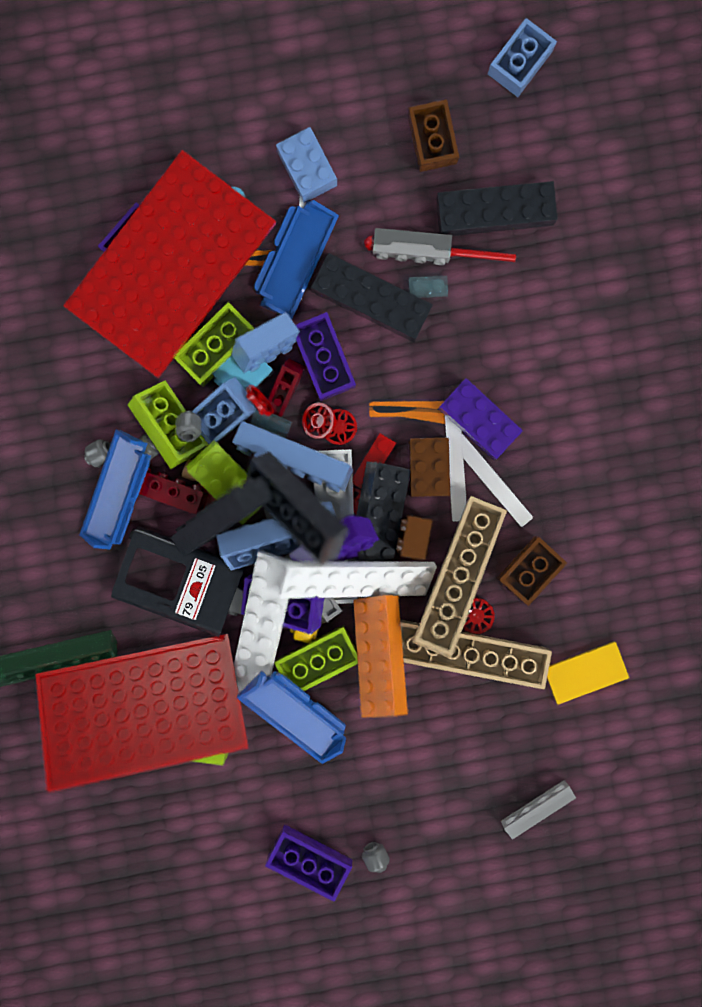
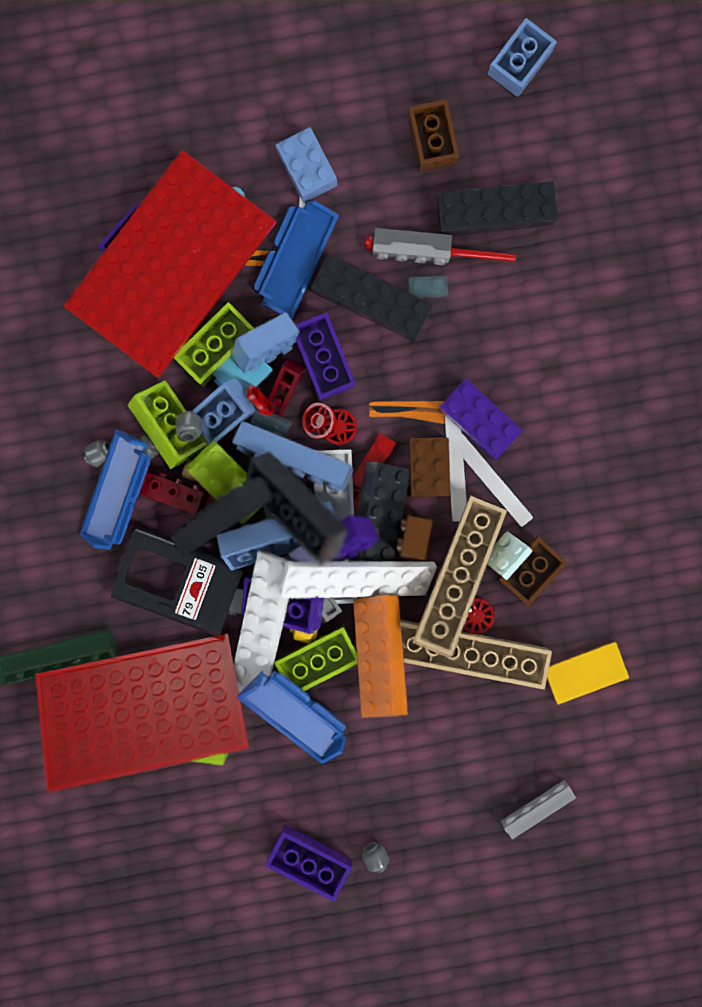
none -> light aqua plate [487,531,532,580]

